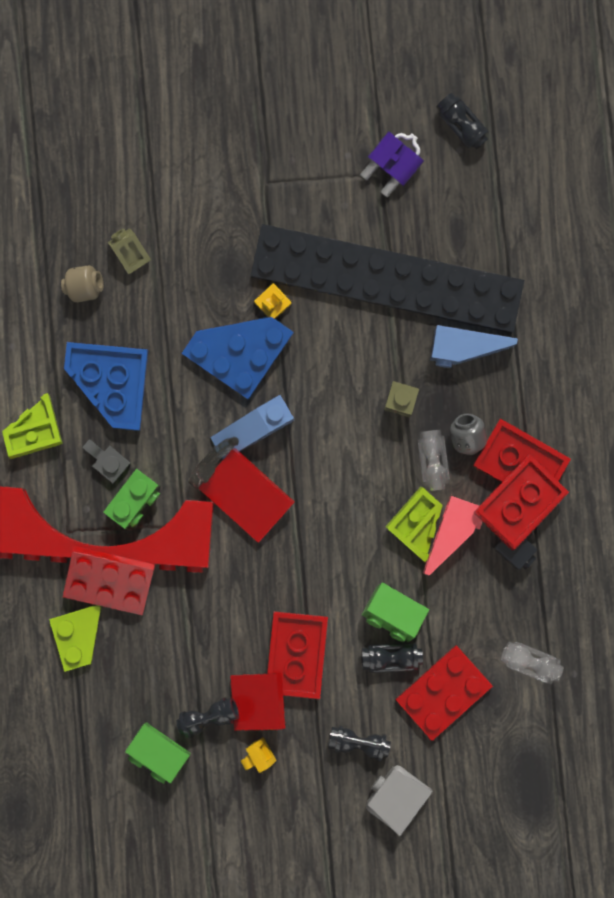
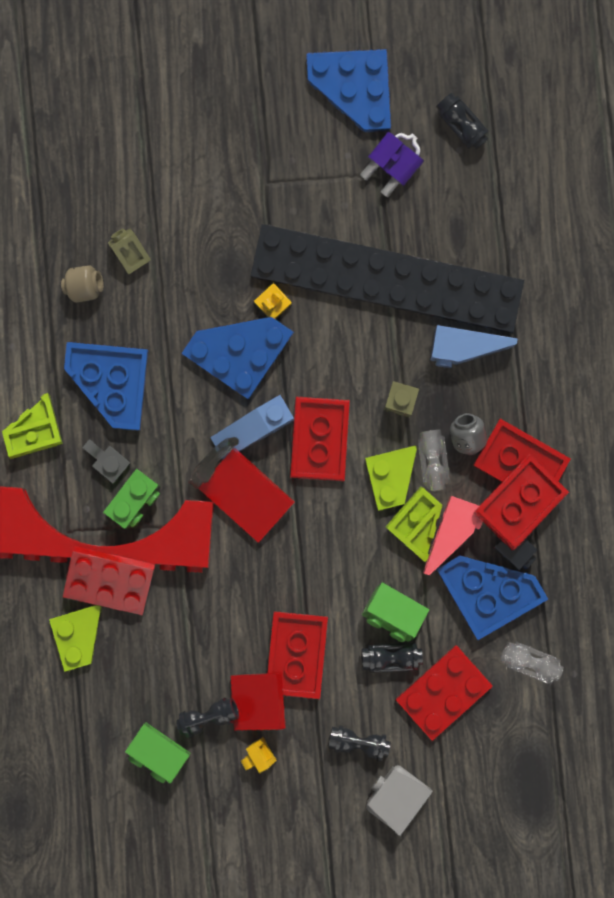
none -> red tile [291,397,350,481]
none -> blue plate [307,49,391,132]
none -> lime wing [365,446,417,511]
none -> blue plate [436,556,548,640]

